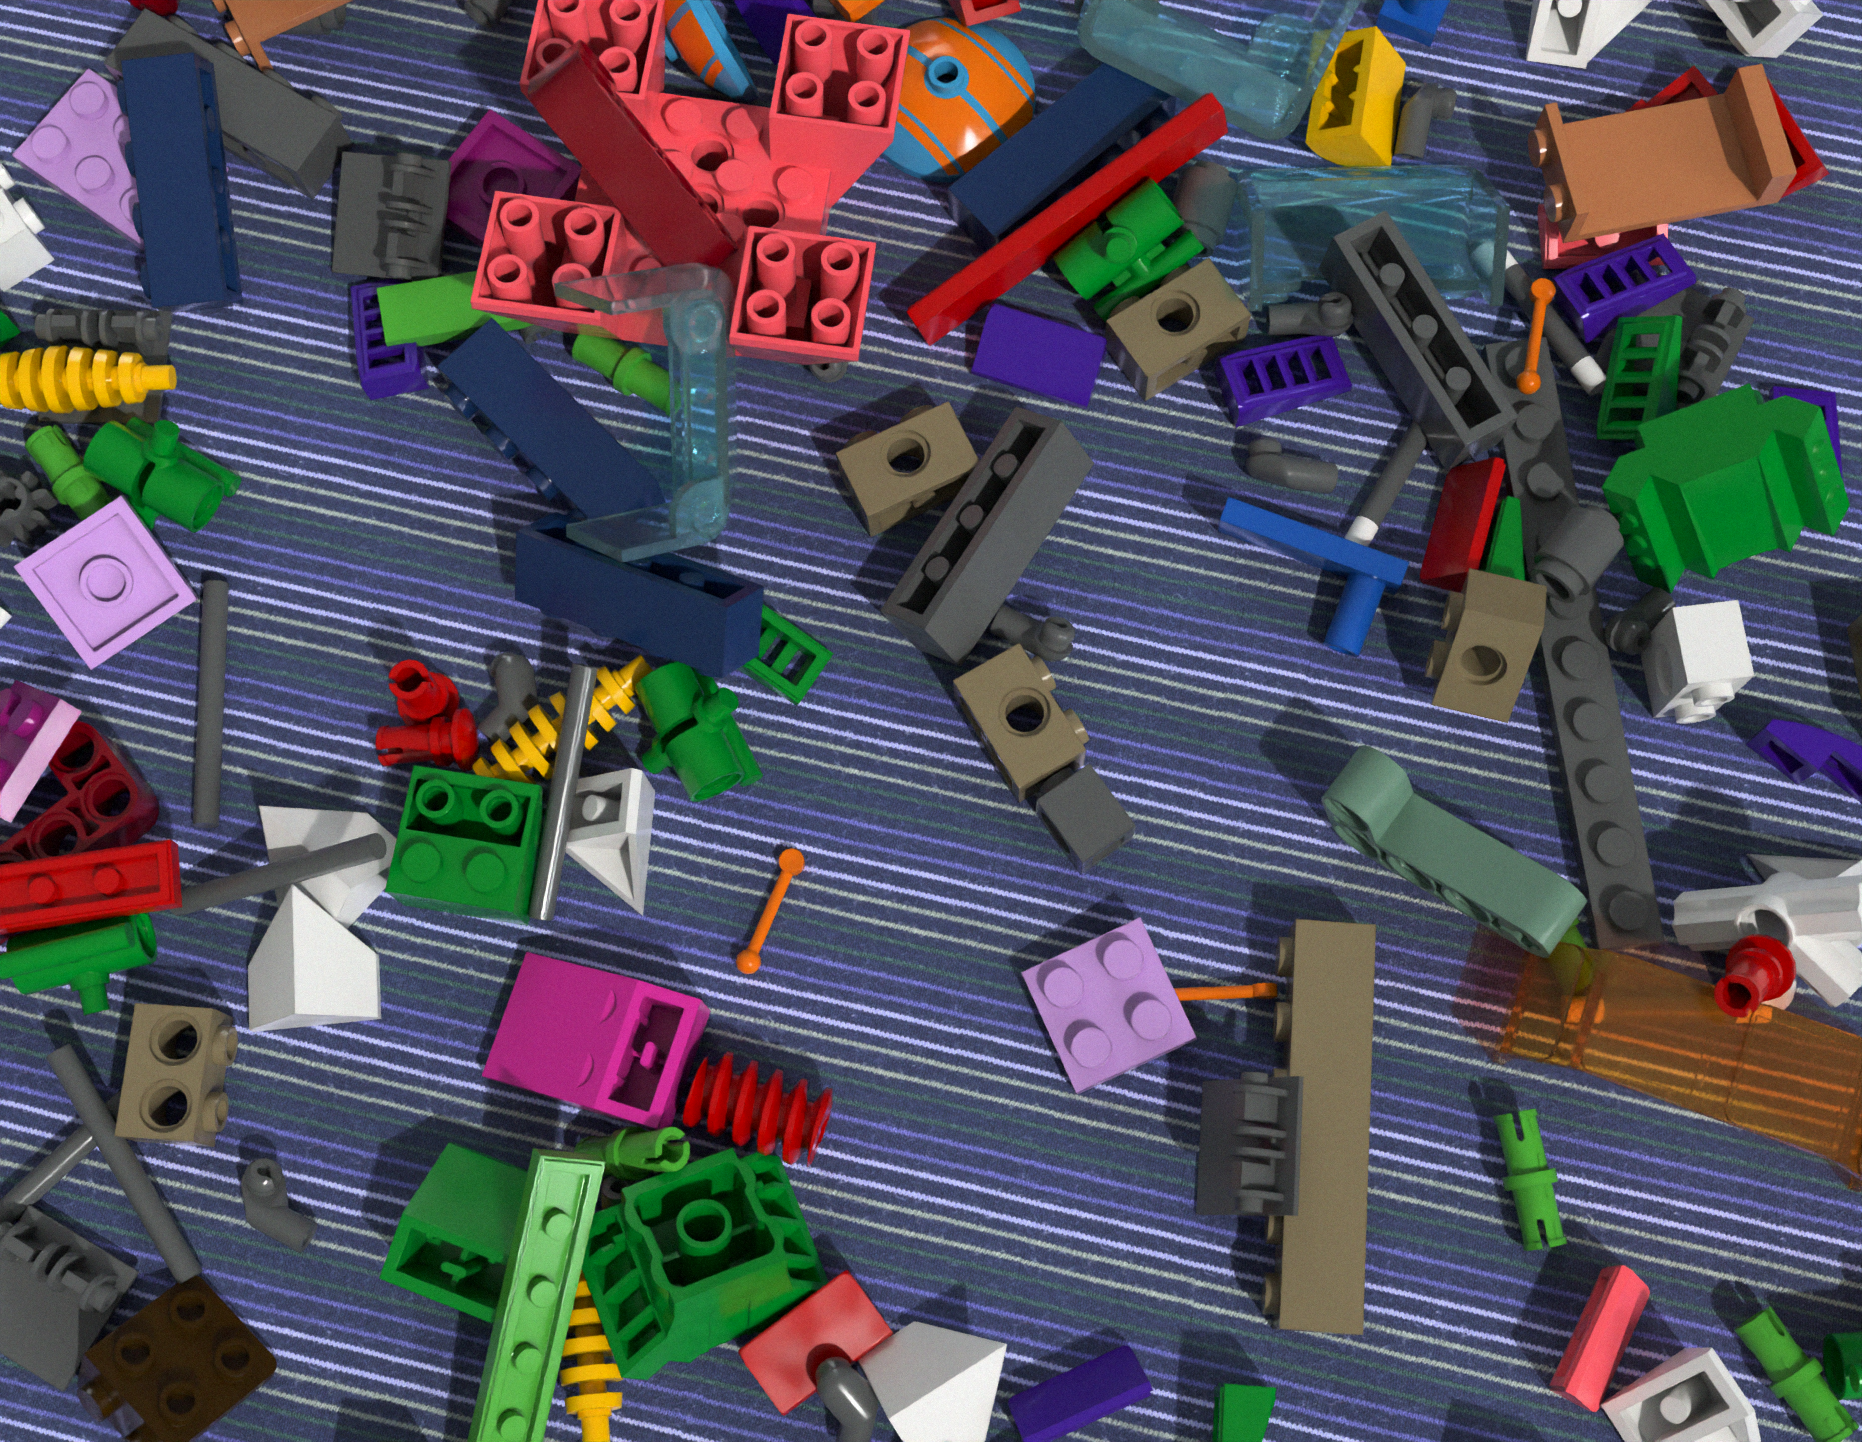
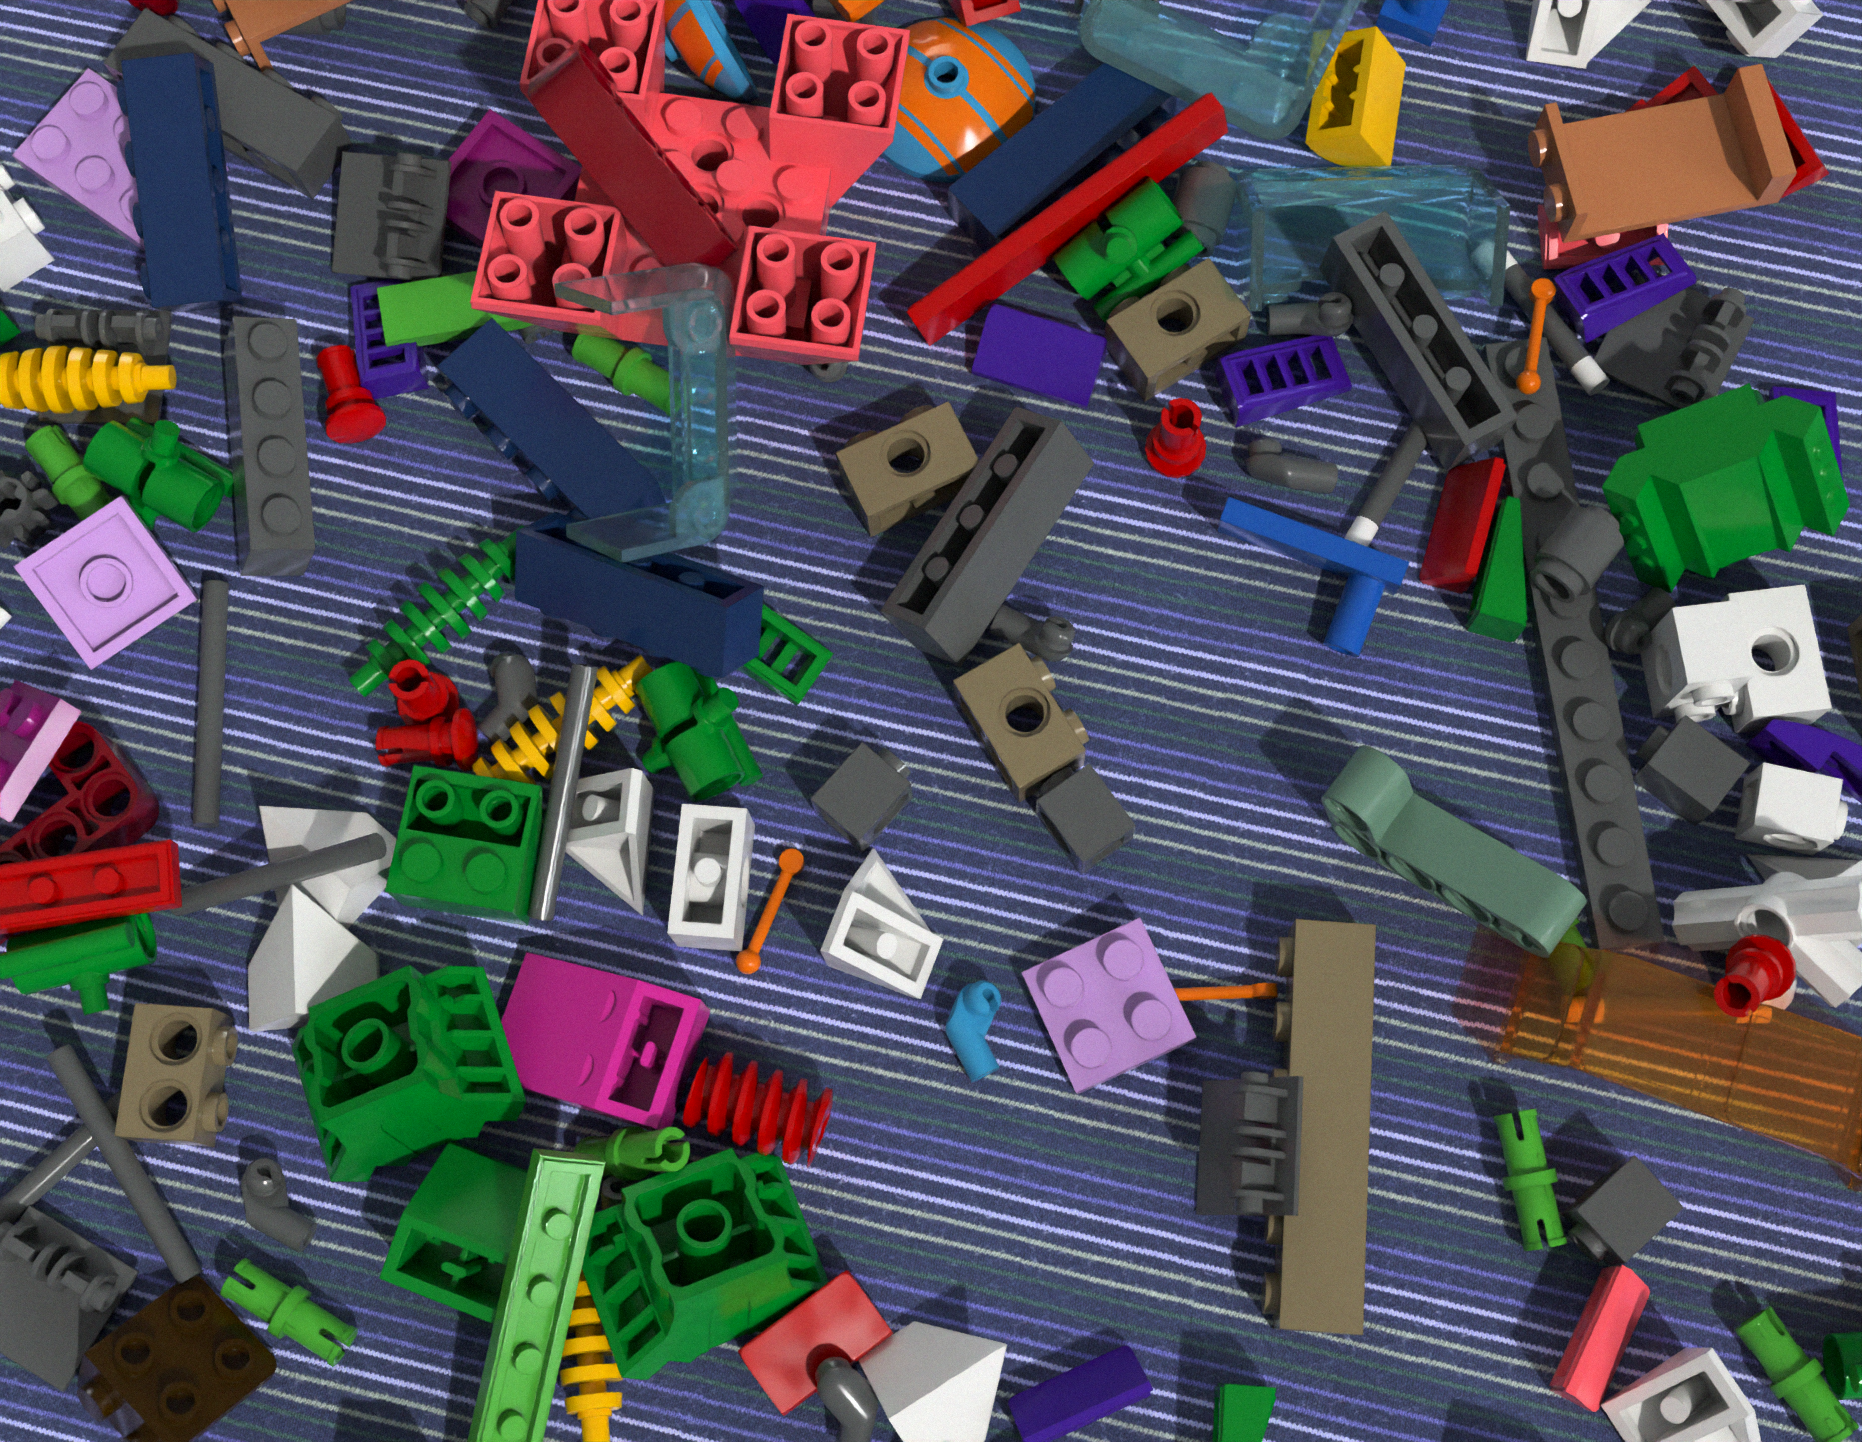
dark grey arm [1394,83,1457,161] -> none
dark tan brick [1424,568,1547,723] -> none
green slope [1596,315,1682,443] -> none
none -> bright green pin [220,1258,358,1367]
none -> dark grey brick [224,316,315,576]
none -> green slope [292,965,526,1182]
none -> red pin [316,345,386,444]
none -> green piece [348,524,525,698]
none -> white brick [667,804,755,951]
none -> dark grey brick [811,742,913,854]
none -> white slope [820,847,943,999]
none -> dark azure arm [945,980,1001,1083]
none -> red pin [1145,398,1207,478]
none -> dark grey brick [1561,1155,1684,1266]
none -> dark grey brick [1633,715,1750,826]
none -> white brick [1721,584,1832,733]
none -> white brick [1735,763,1848,856]

